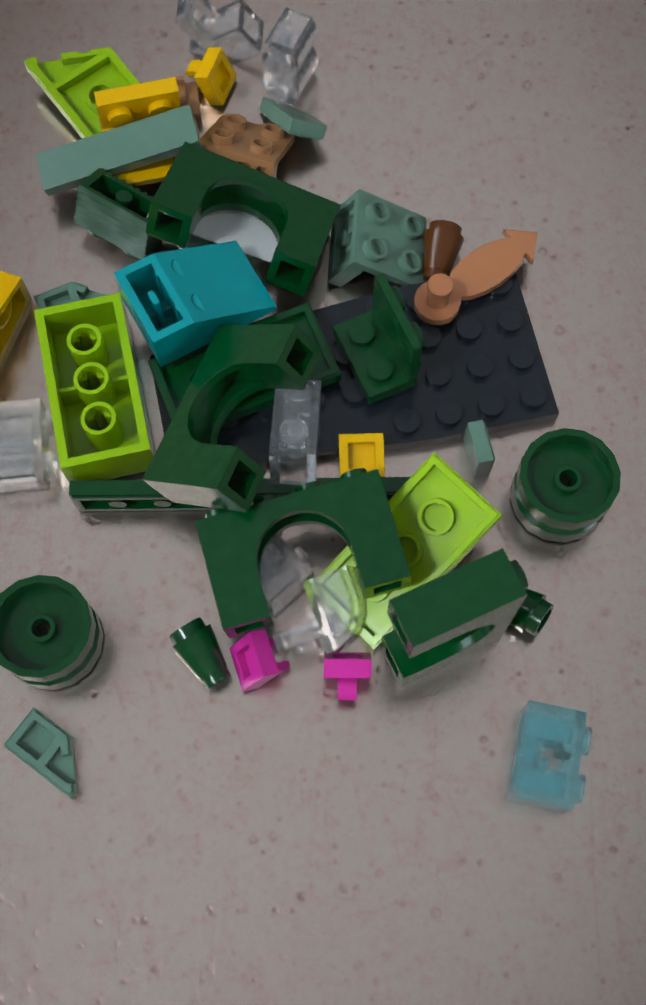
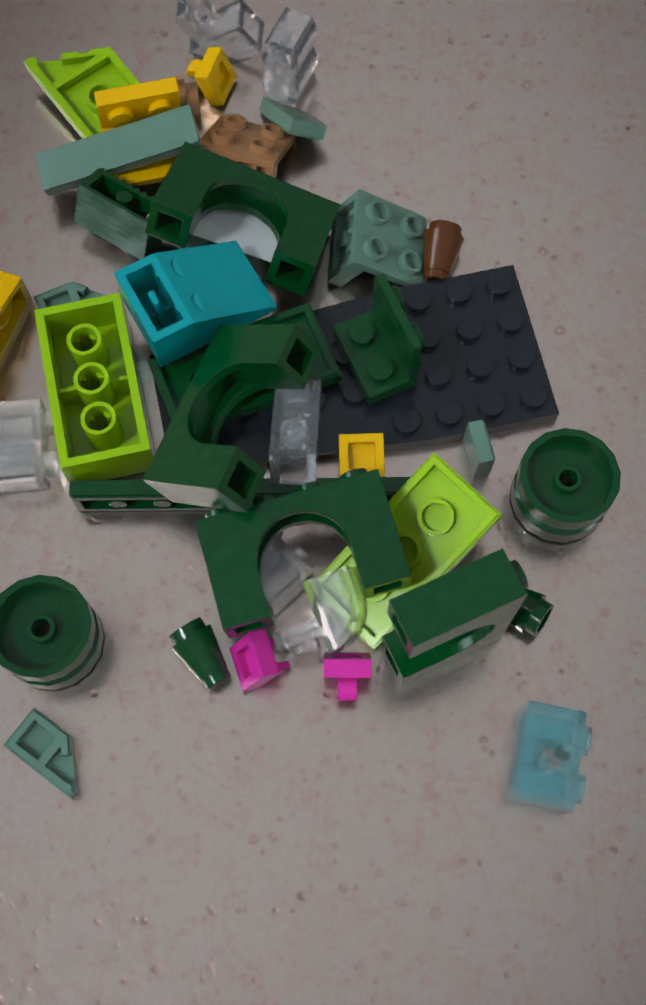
nougat brick [413,229,537,325] -> none

